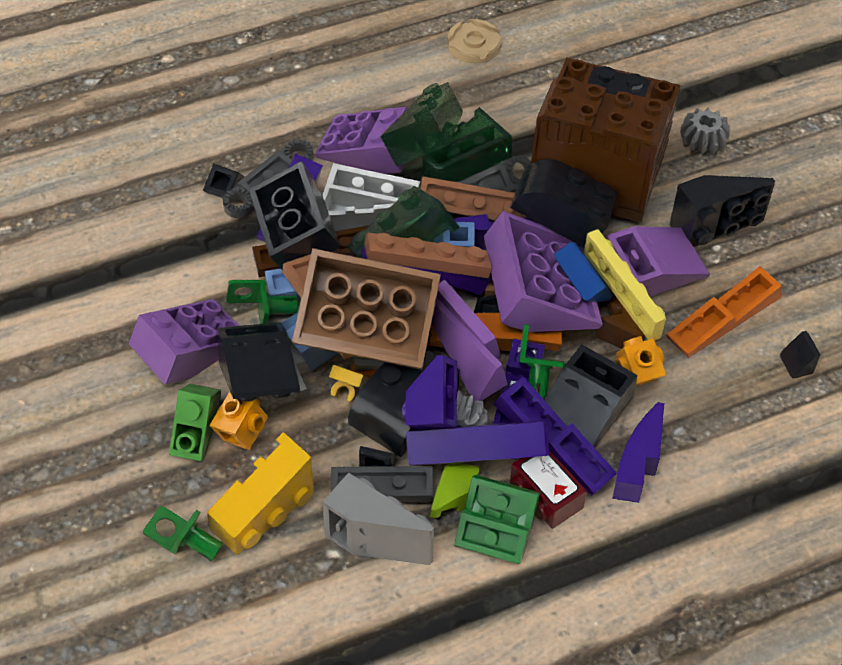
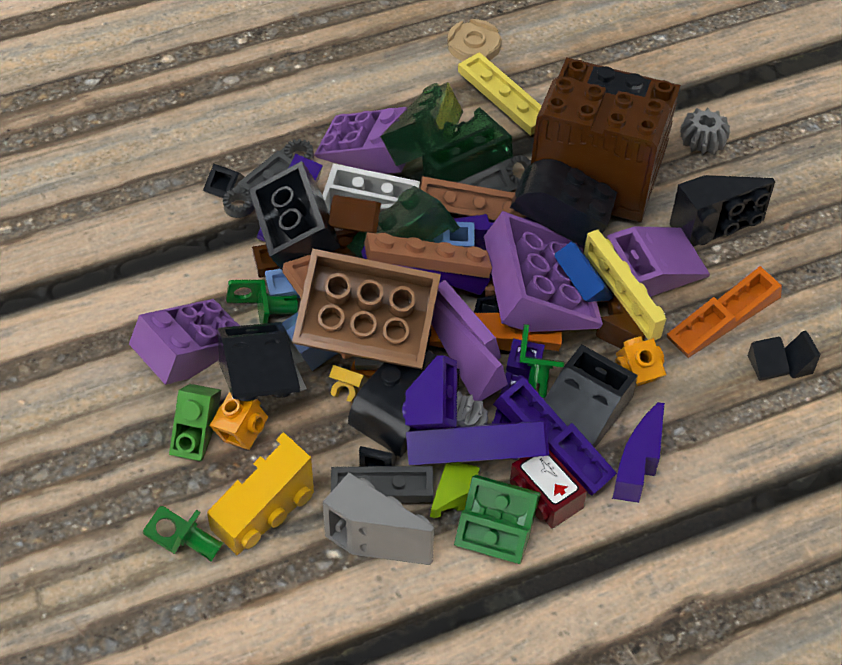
none -> reddish brown slope [328,195,381,234]
none -> light yellow plate [458,52,542,136]
none -> black slope [747,336,790,381]

